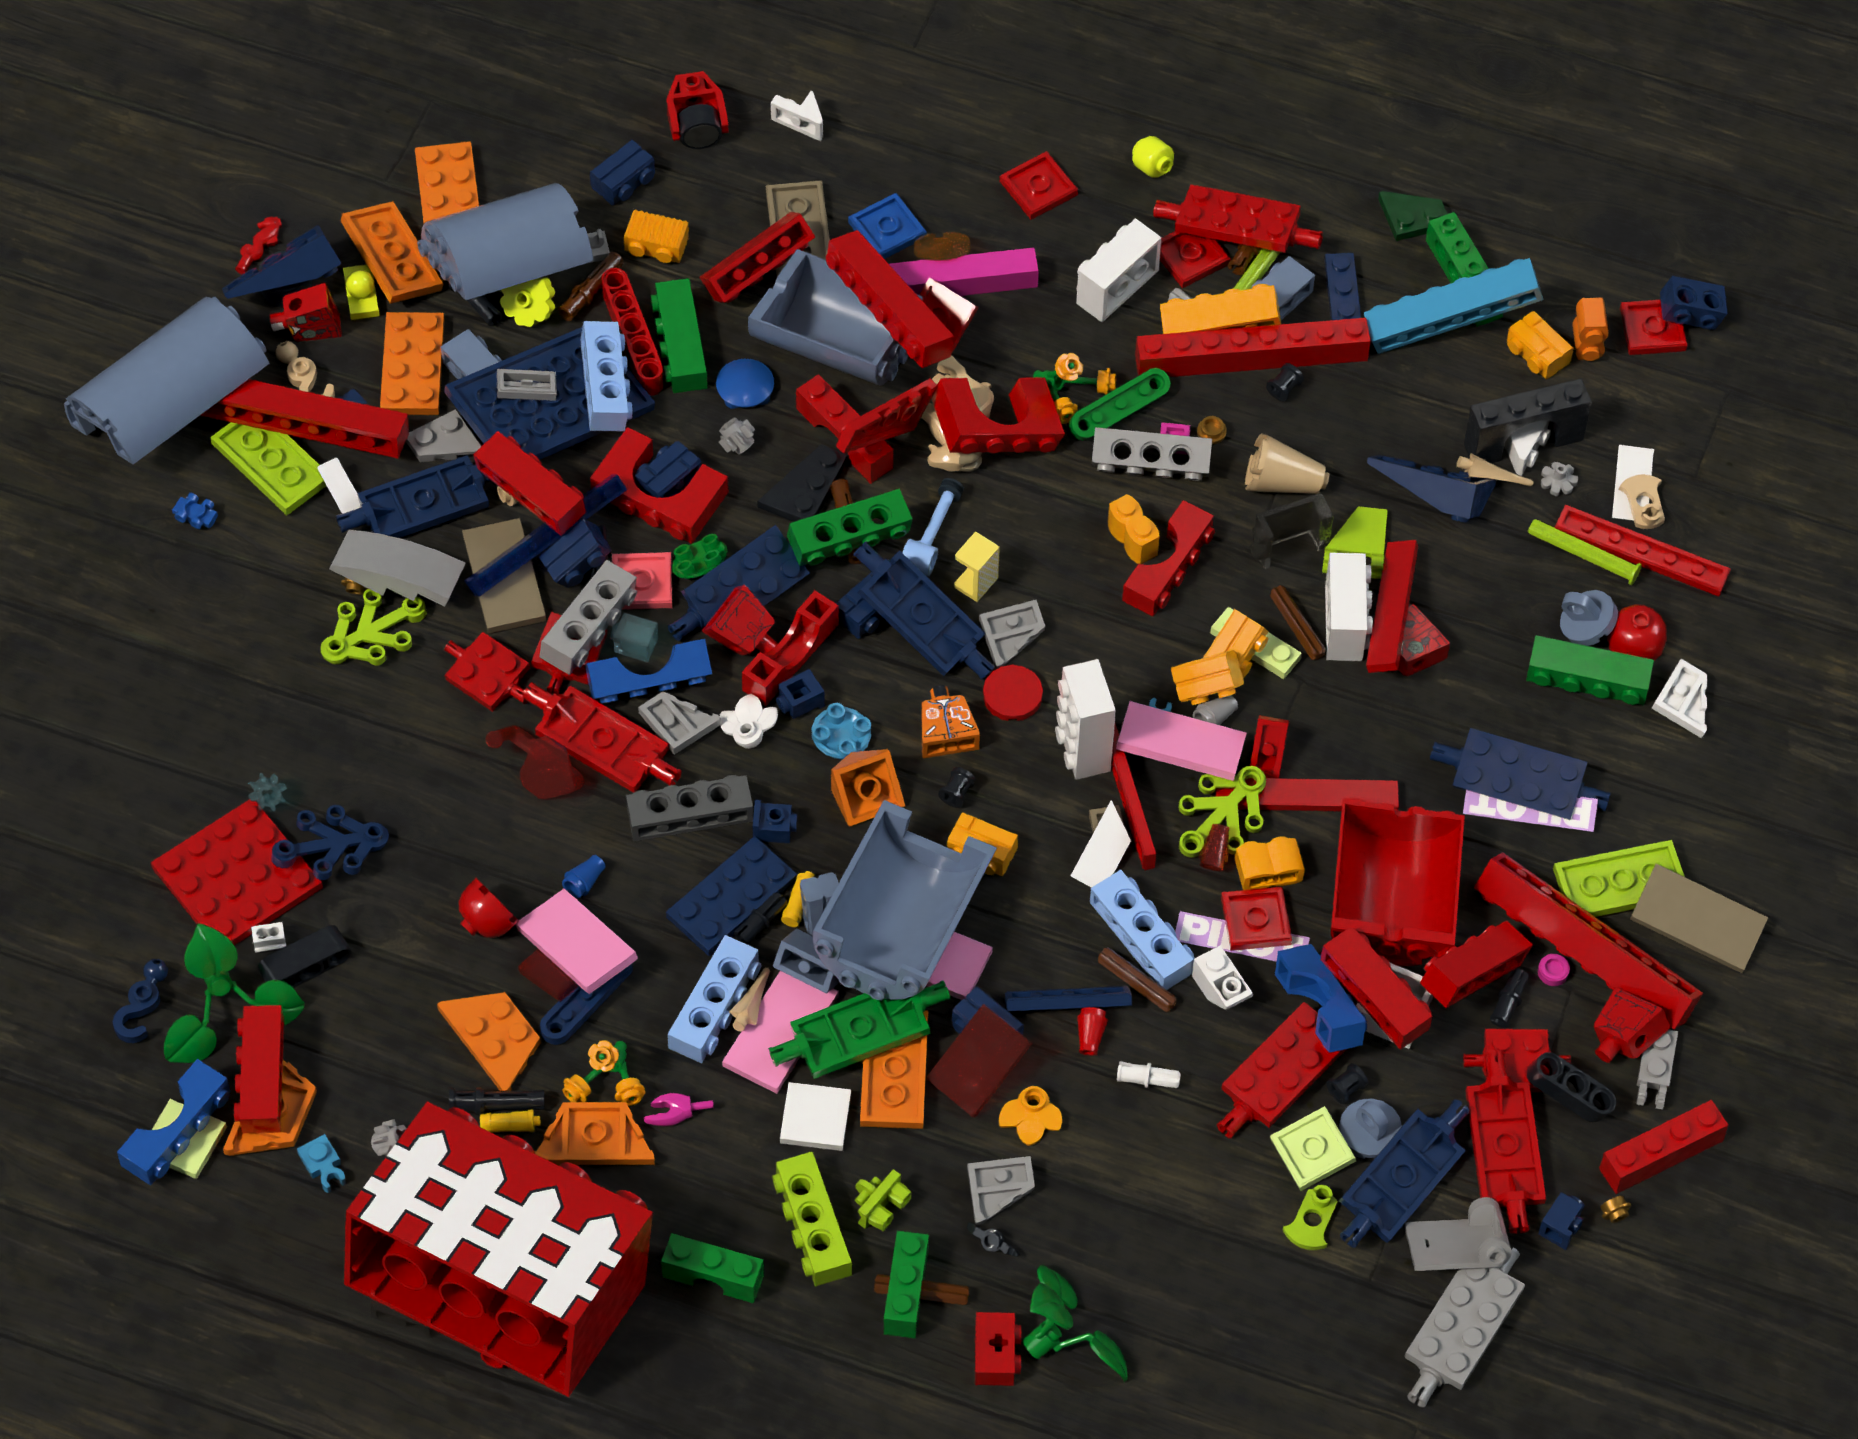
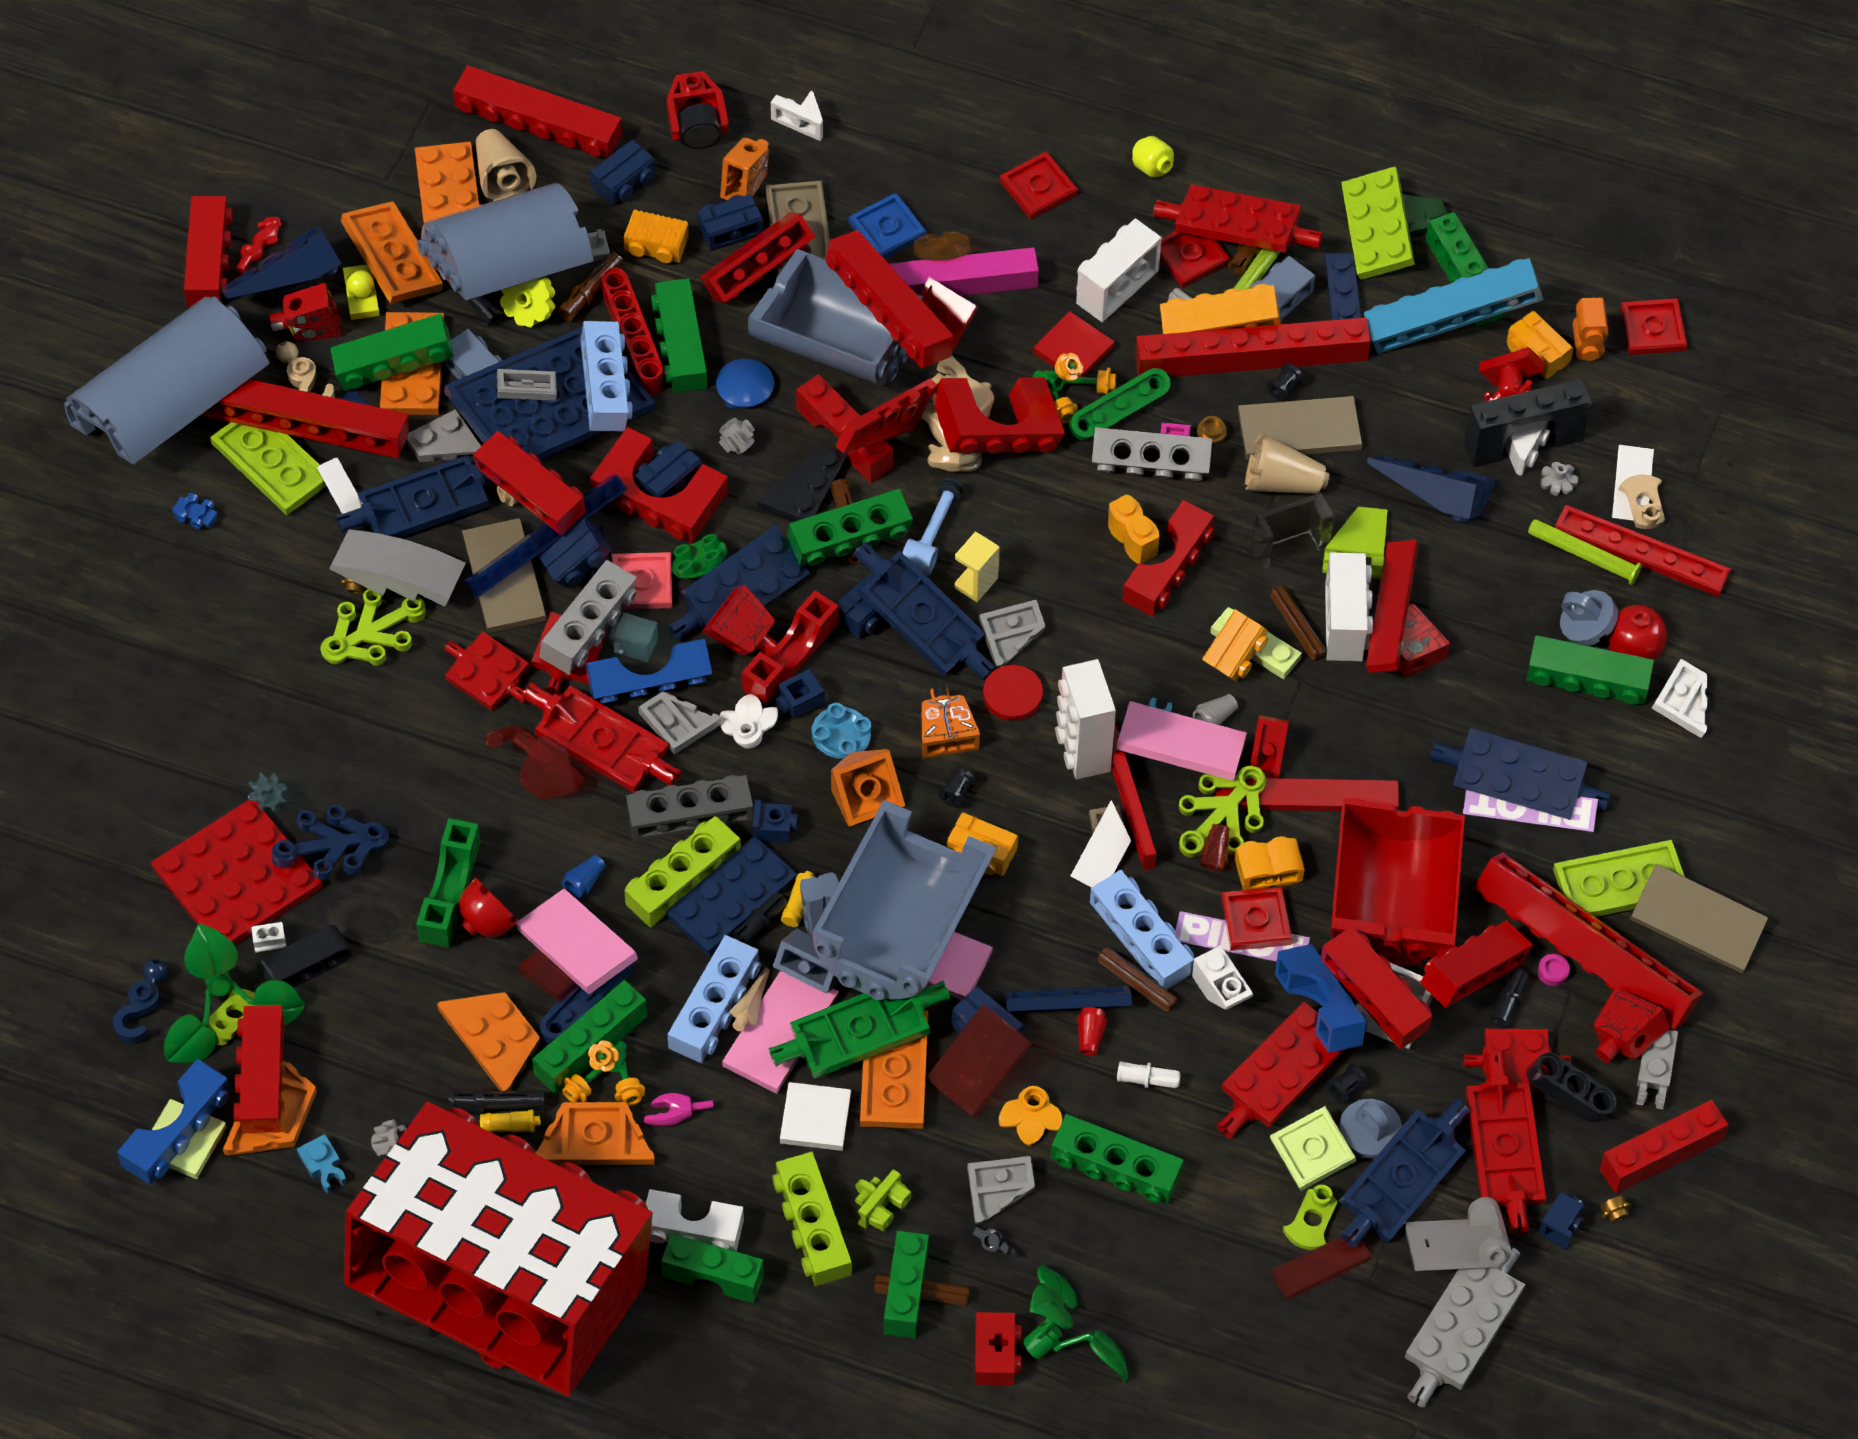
light orange brick [1171,650,1244,705] -> none
tan piece [1457,453,1534,486] -> none
dark blue brick [1660,276,1728,330] -> none
none -> red brick [184,196,233,307]
none -> lime piece [206,989,255,1045]
none -> green brick [330,313,455,391]
none -> green arch [416,818,481,948]
none -> red brick [453,65,623,159]
none -> tan cone [476,129,537,201]
none -> green brick [532,980,647,1095]
none -> lime brick [624,816,741,928]
none -> white arch [646,1189,744,1252]
none -> dark blue brick [697,194,763,250]
none -> orange torso [720,138,771,200]
none -> red tile [1033,311,1114,377]
none -> green brick [1051,1114,1184,1205]
none -> dark tan tile [1238,396,1362,460]
none -> clear red tile [1271,1233,1371,1301]
none -> lime plate [1341,166,1415,280]
none -> red piece [1479,347,1545,401]

